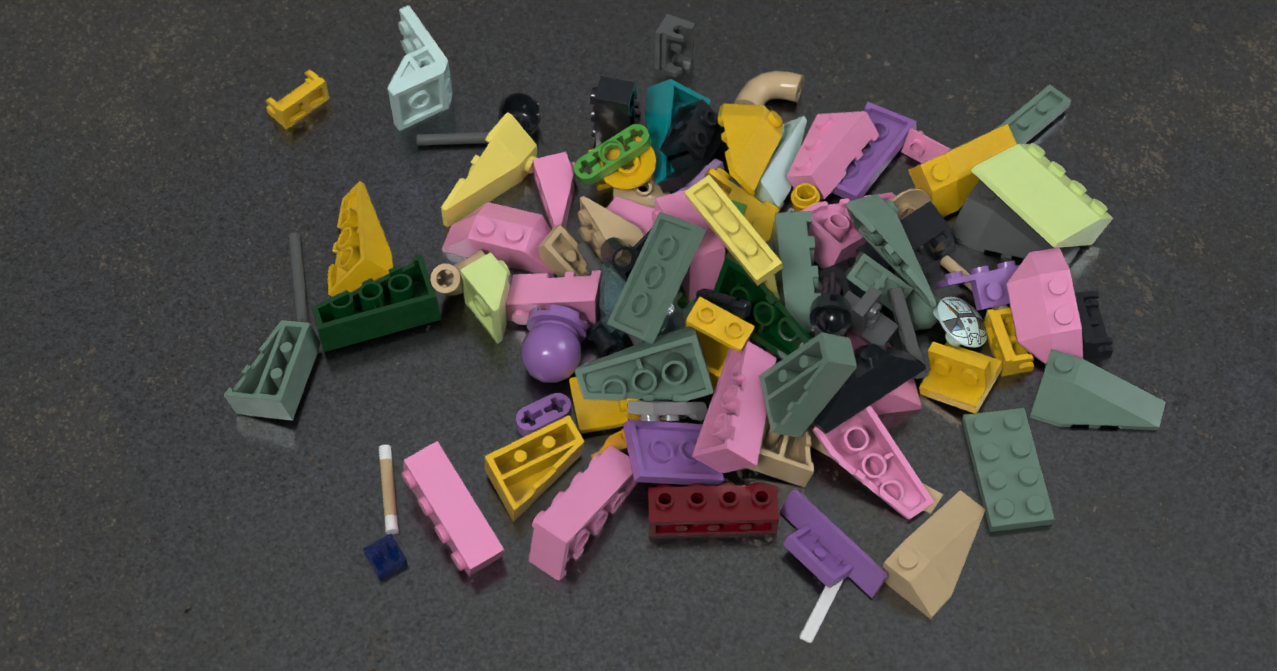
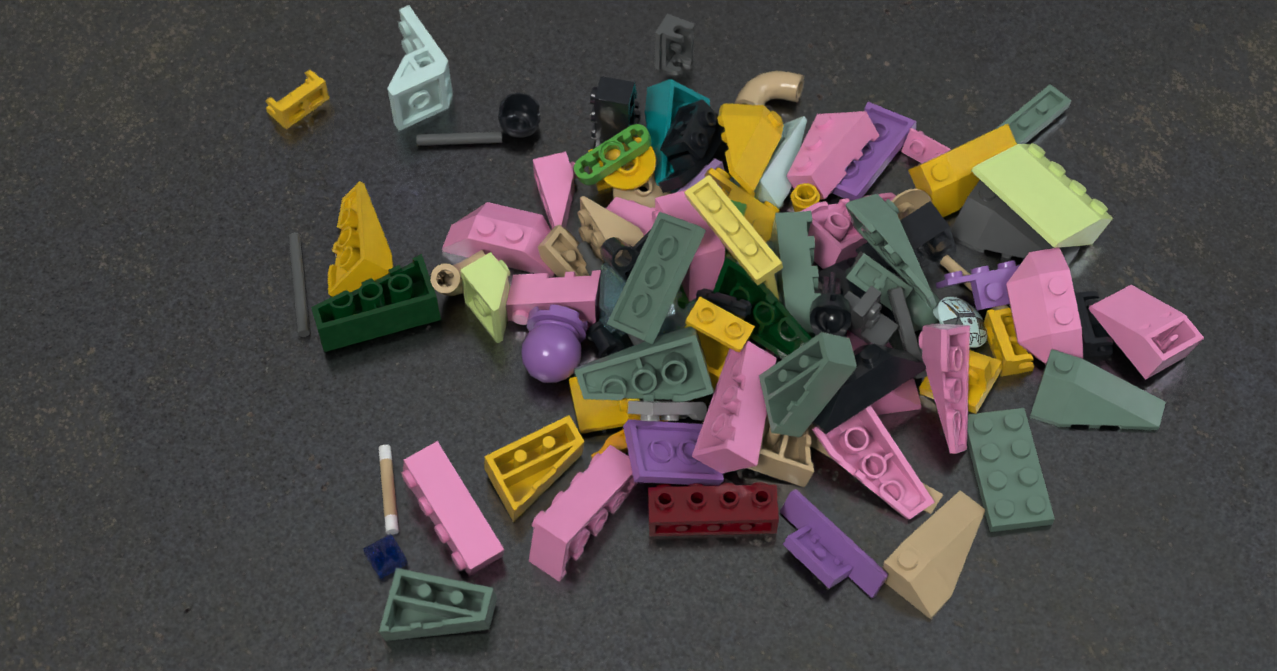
sand green wedge [224,320,321,421] -> none
light yellow wedge [441,112,538,227] -> none
medium lavender beam [516,393,572,437] -> none
white sticker [800,579,844,643] -> none
none -> sand green wedge [379,568,497,641]
none -> bright pink wedge [919,324,970,454]
none -> bright pink slope [1088,285,1204,380]

